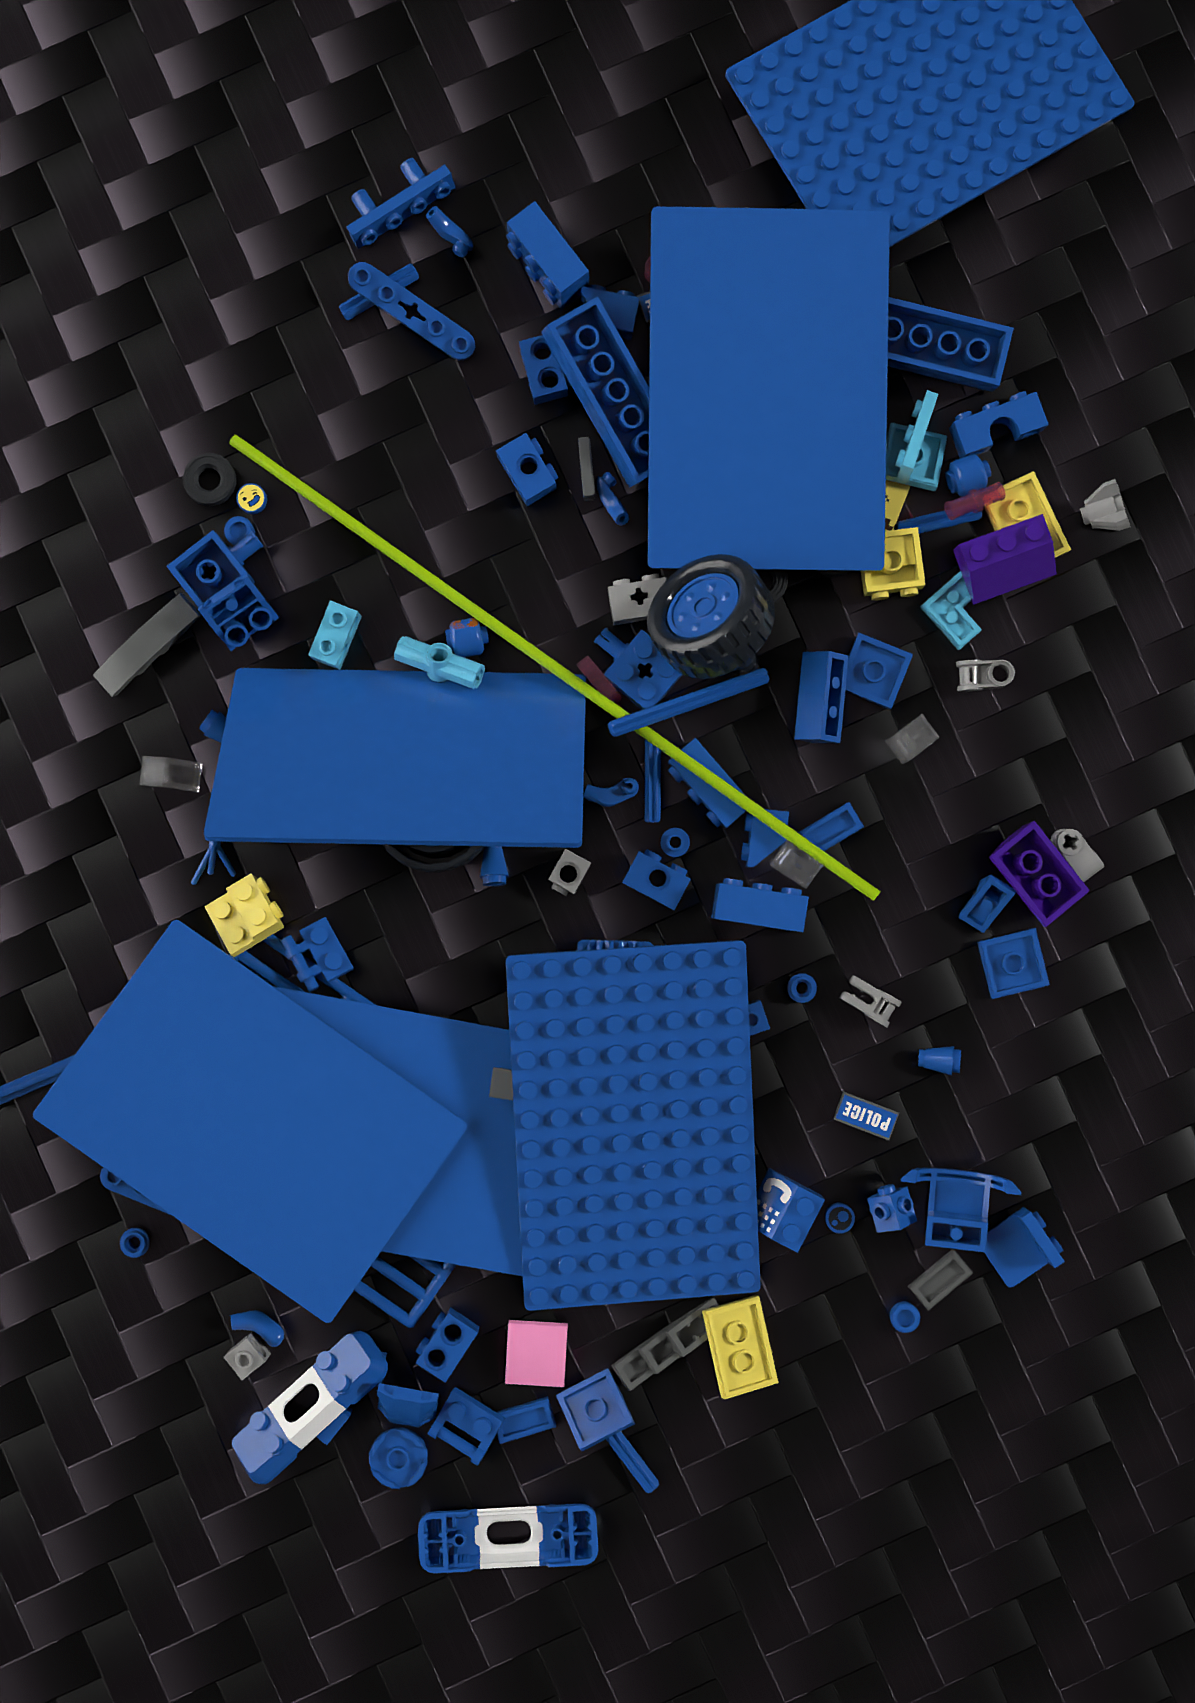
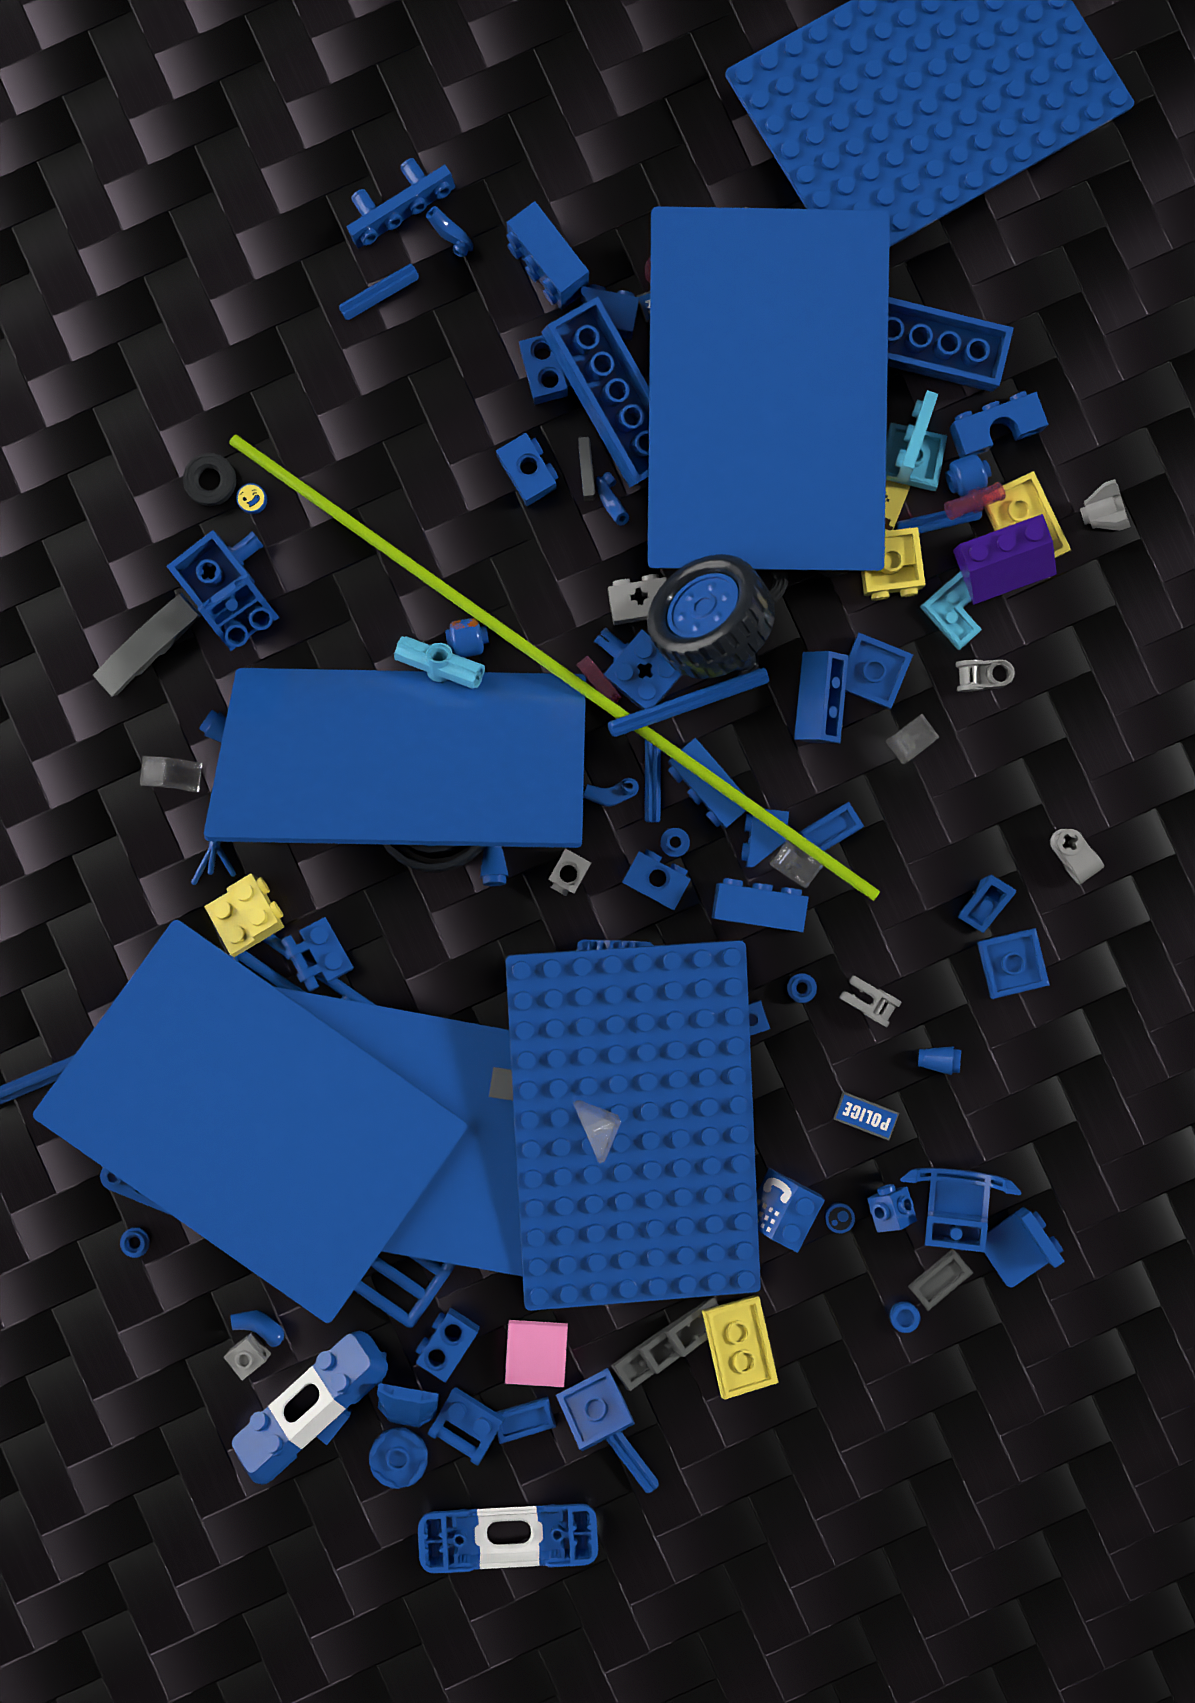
blue tile [224,516,255,546] -> none
medium azure brick [308,600,362,670] -> none
blue piece [348,262,475,361] -> none
dark purple slope [989,821,1090,927] -> none
none -> clear slope [573,1100,621,1164]

